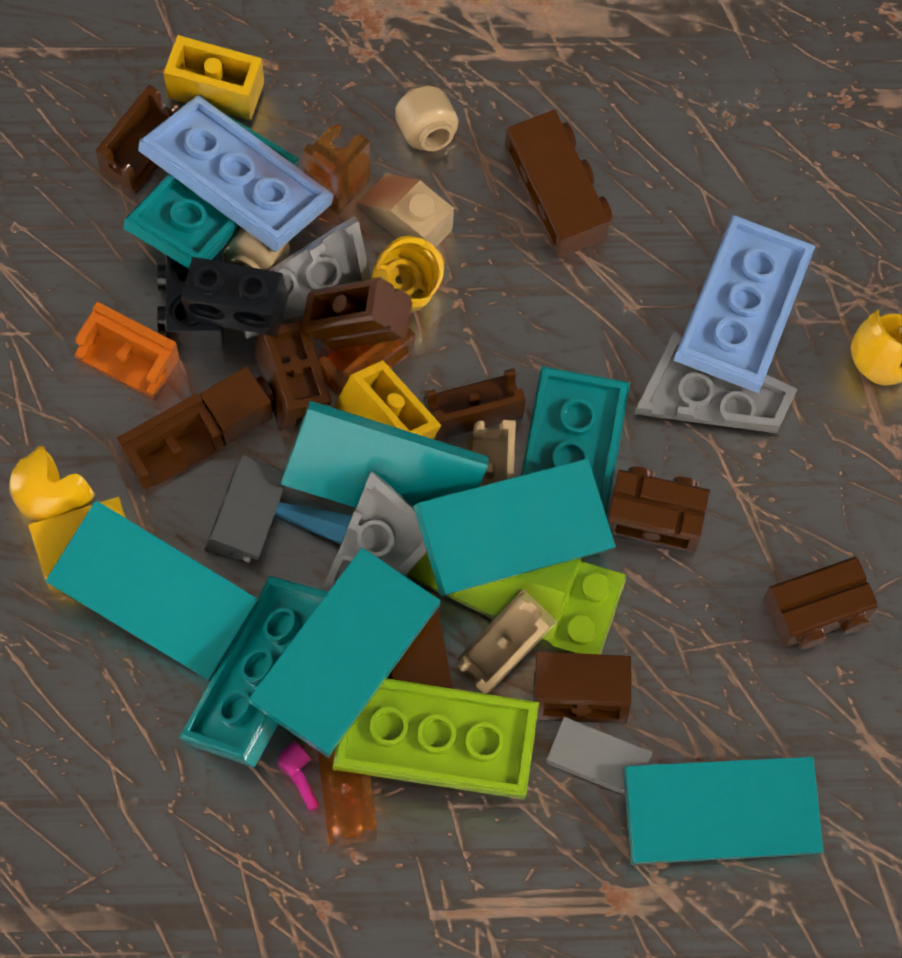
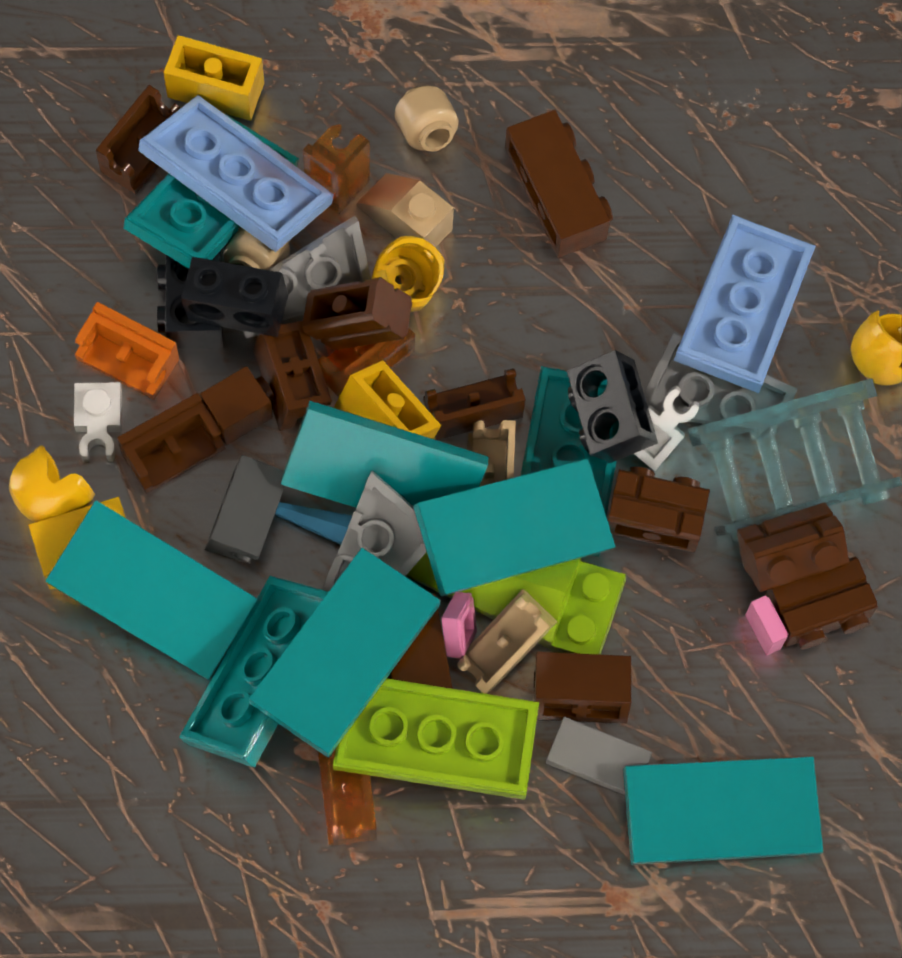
dark pink hand [278,742,320,811] -> none
none -> white plate [74,382,122,462]
none -> bright pink tile [441,592,477,659]
none -> black brick [567,350,658,463]
none -> white plate [634,386,699,471]
none -> clear light blue fence [687,378,902,542]
none -> reddish brown brick [737,502,849,592]
none -> bright pink tile [745,595,788,656]

